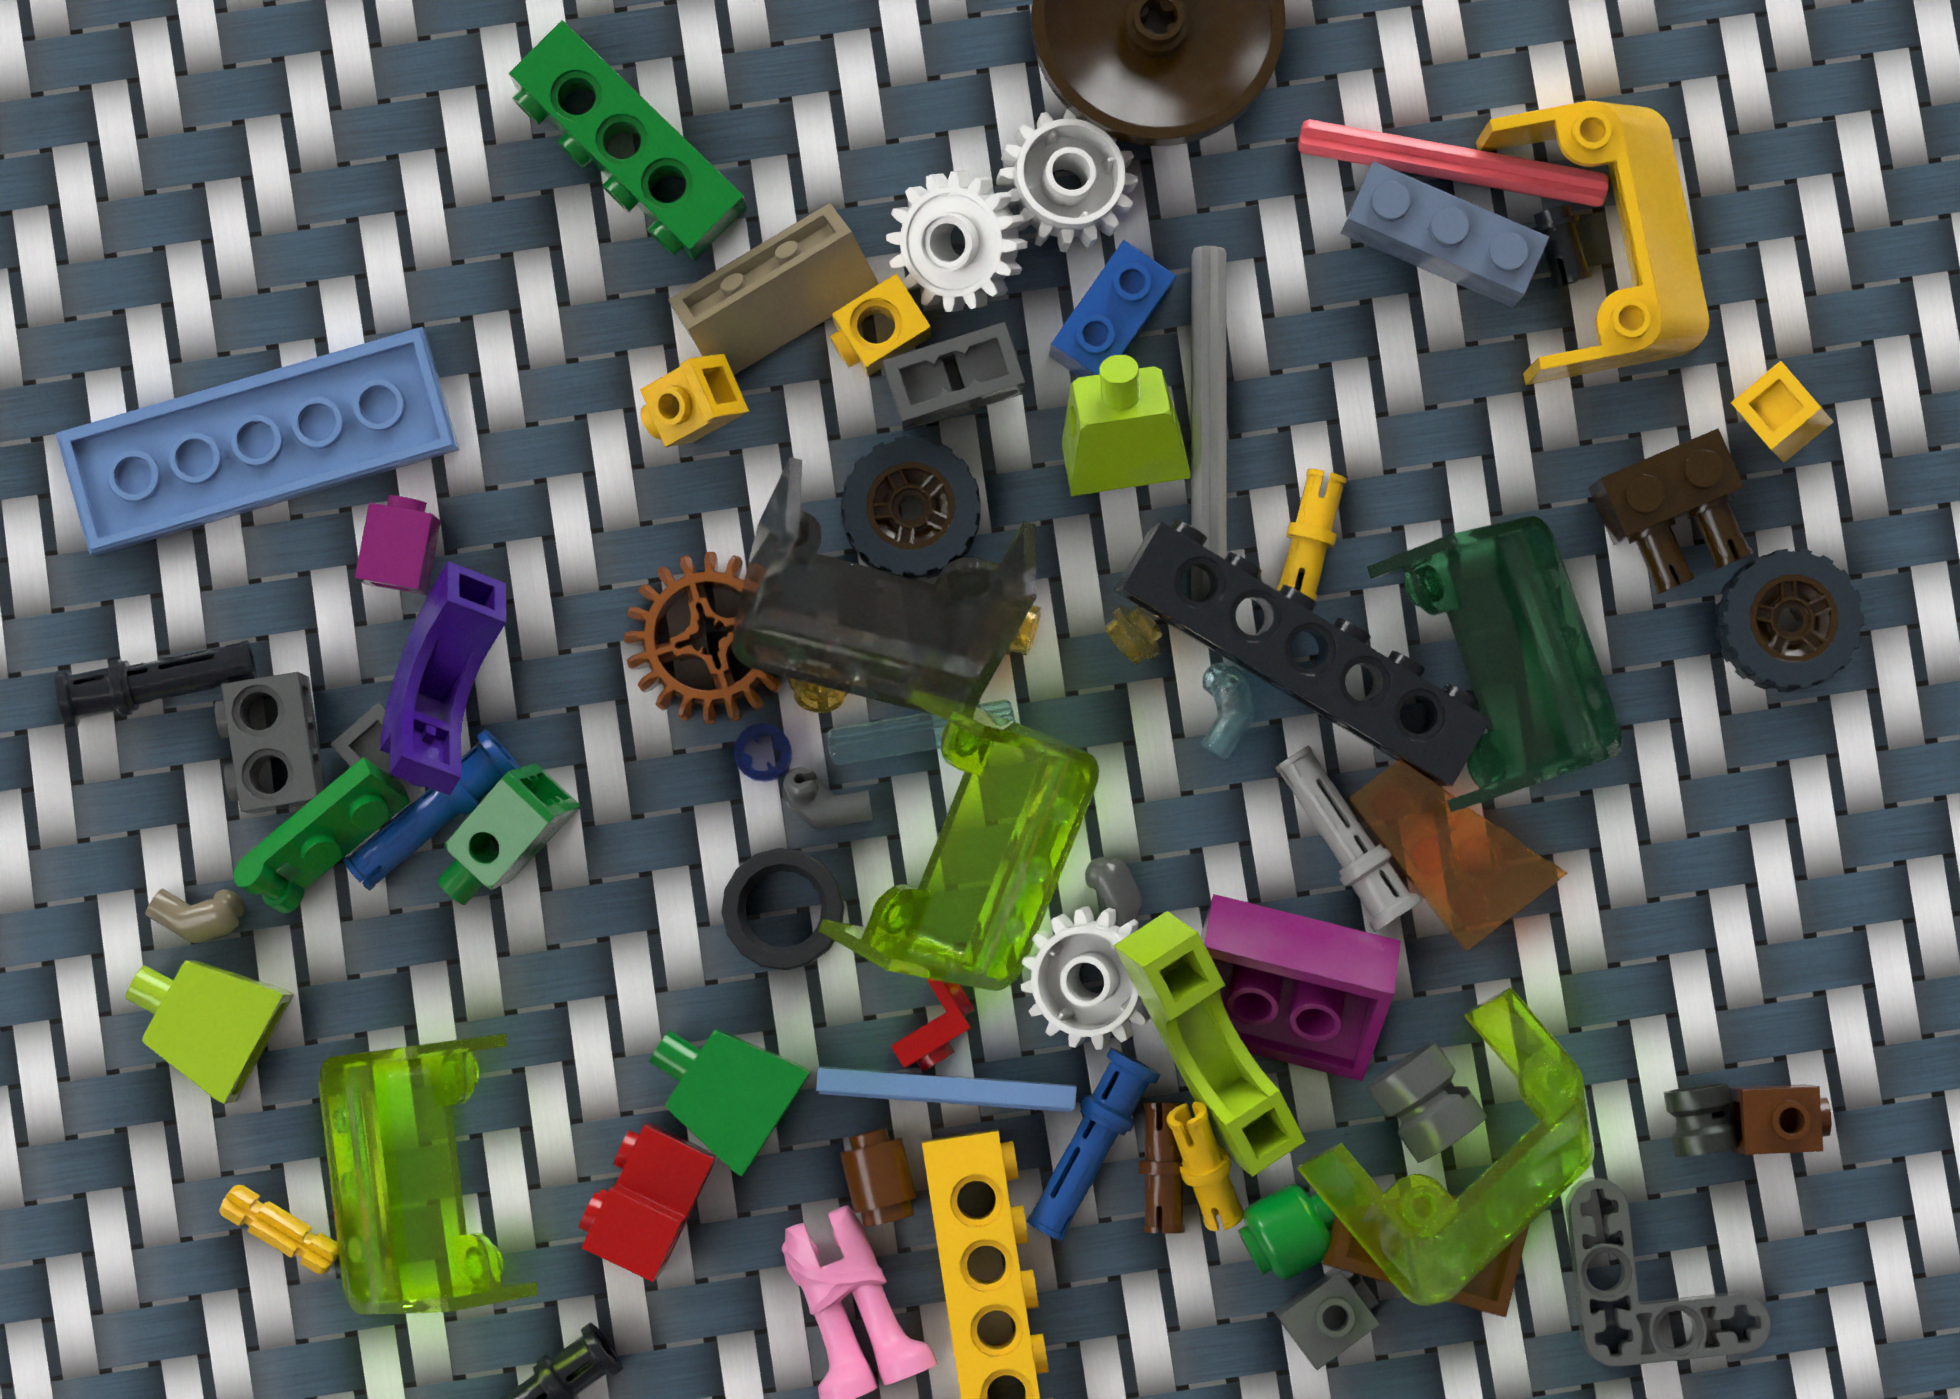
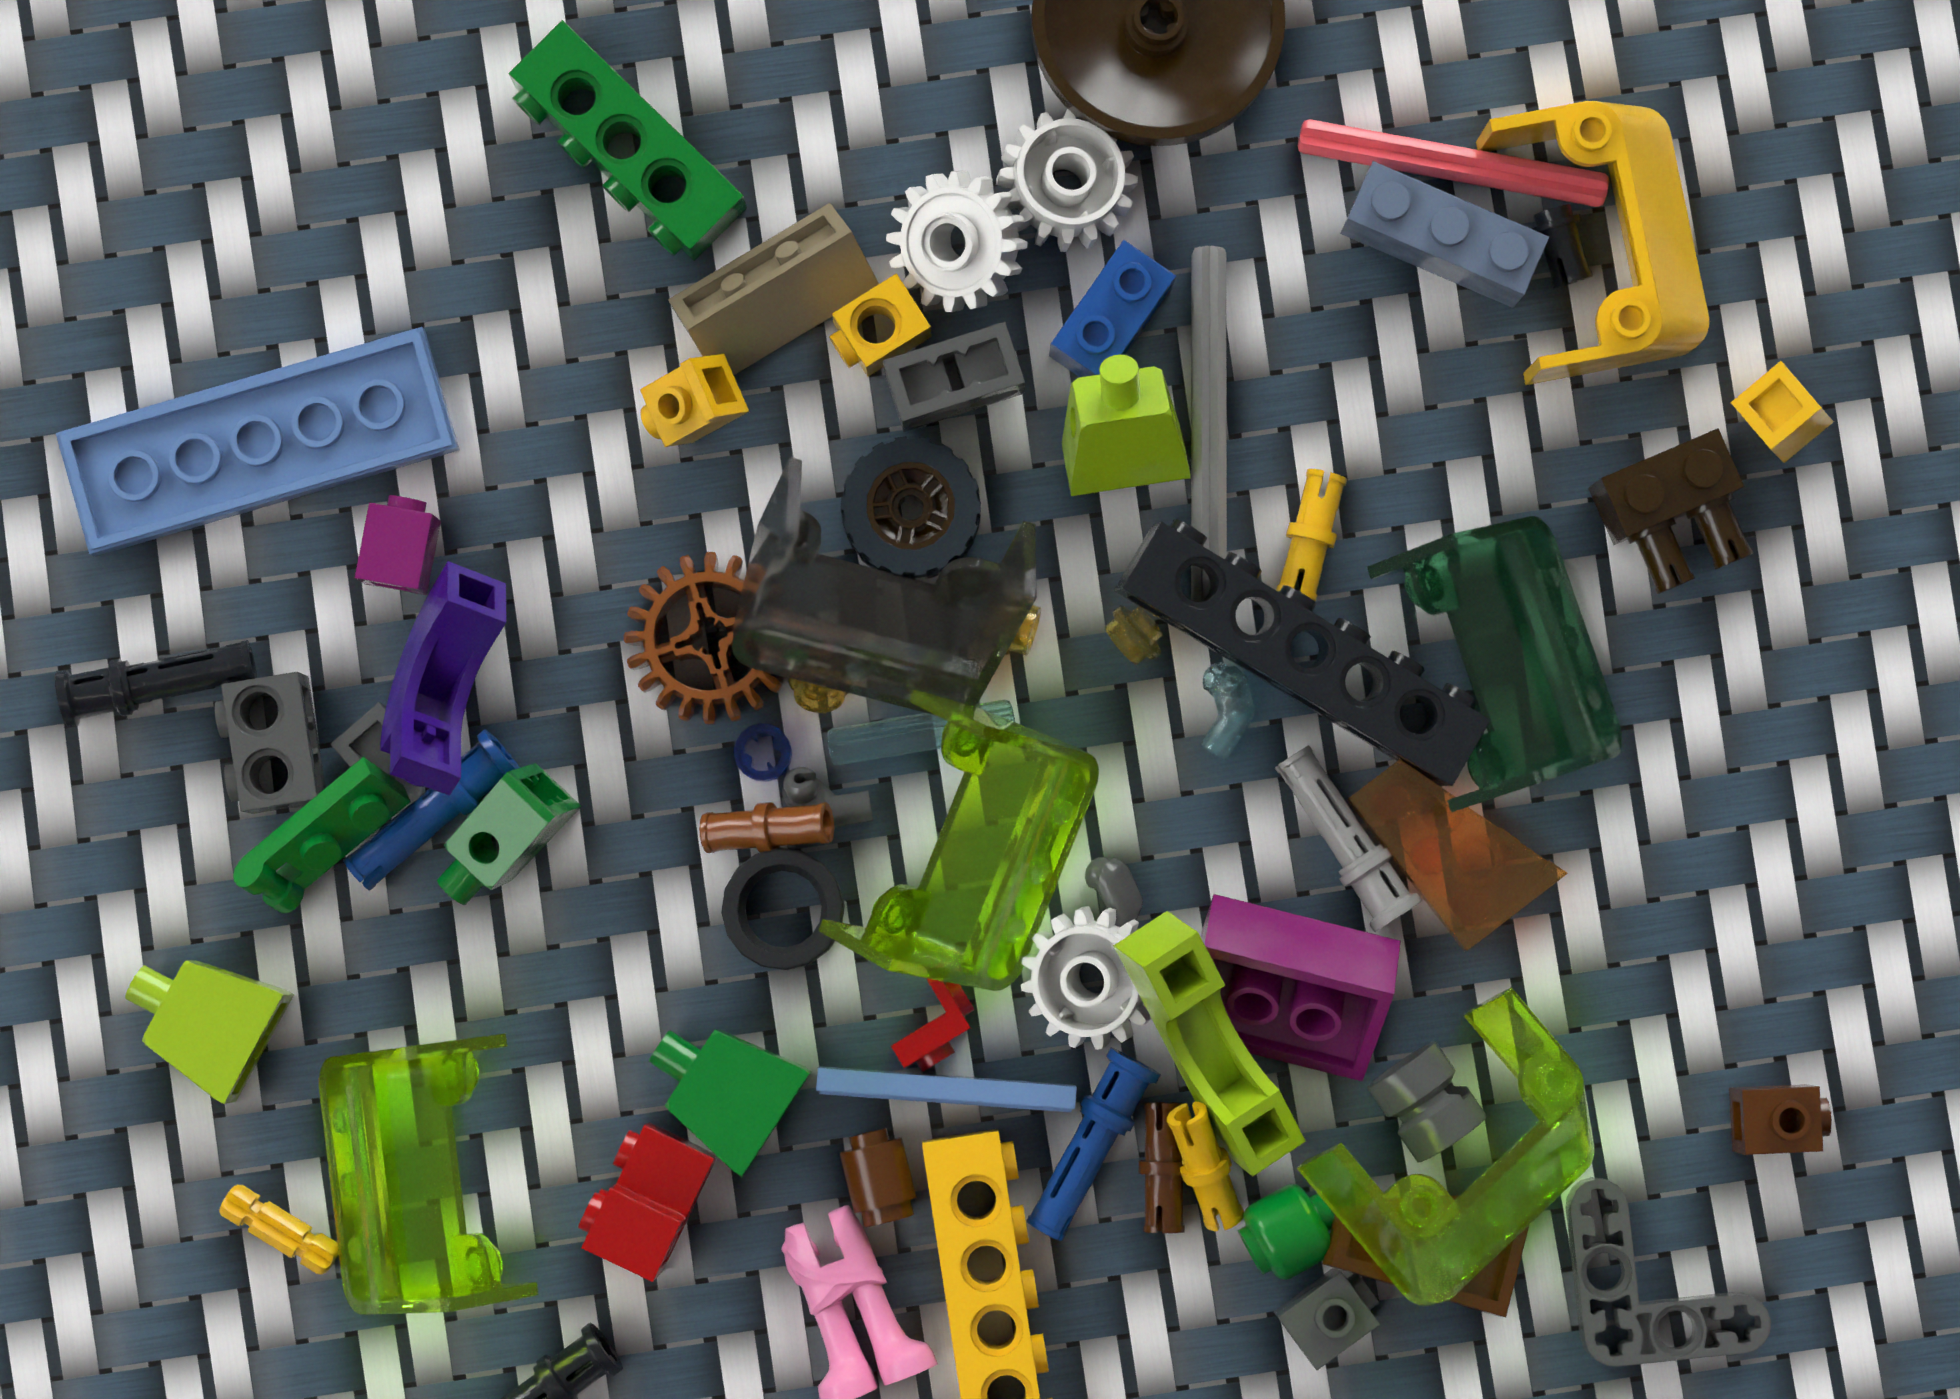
dark tan arm [145,888,245,943] -> none
pearl dark grey wheel [1663,1083,1739,1157] -> none
black wheel [1714,549,1864,692] -> none
none -> dark orange pin [699,802,834,853]

